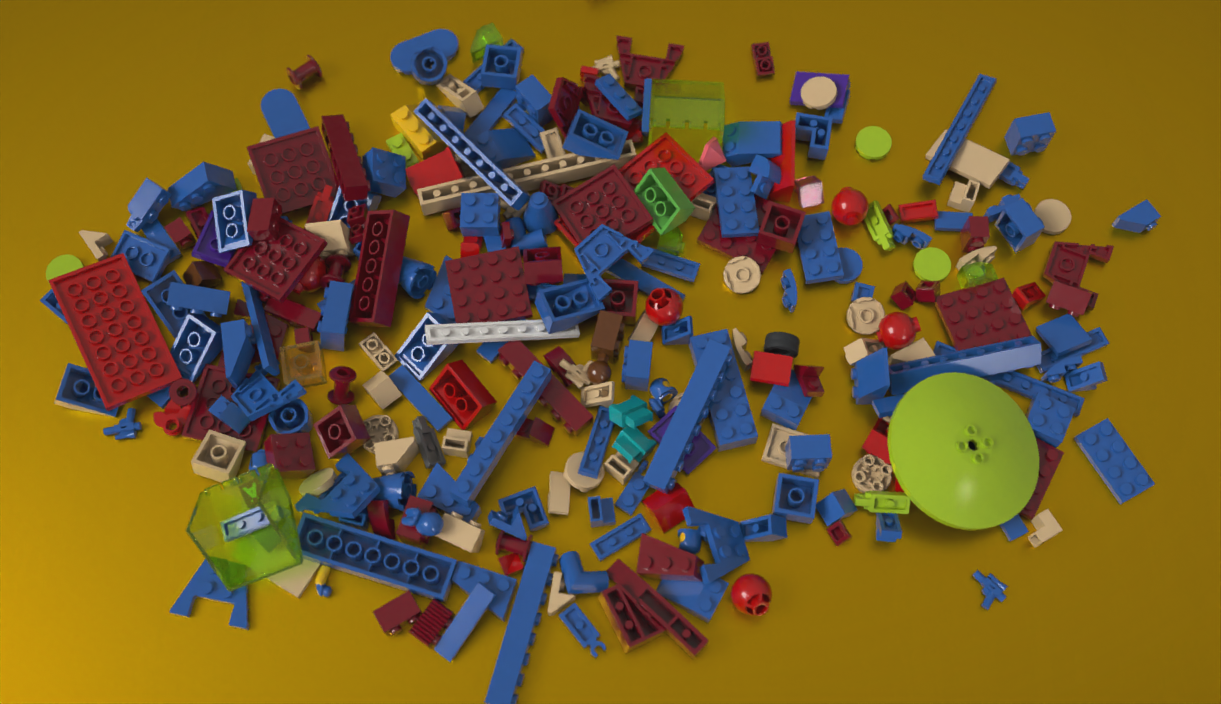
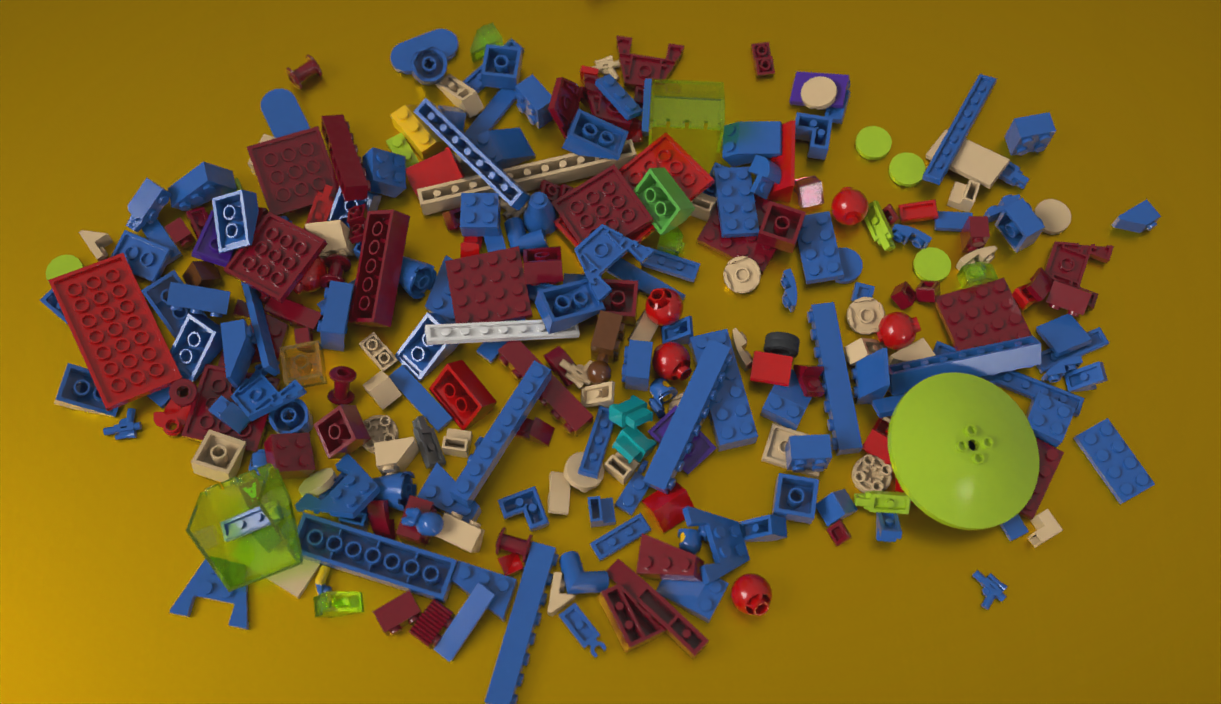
dark red brick [247,197,282,241] -> none
blue slope [488,505,527,540] -> none
dark red plate [500,222,514,248] -> none
blue plate [503,103,545,154] -> none
tan tile [539,128,566,159] -> none
coral slope [698,136,726,171] -> none
none -> clear neon green slope [313,591,364,618]
none -> red brick [652,342,692,381]
none -> blue brick [807,302,863,456]
none -> lime tile [889,152,926,187]
none -> dark red slope [1026,267,1054,302]

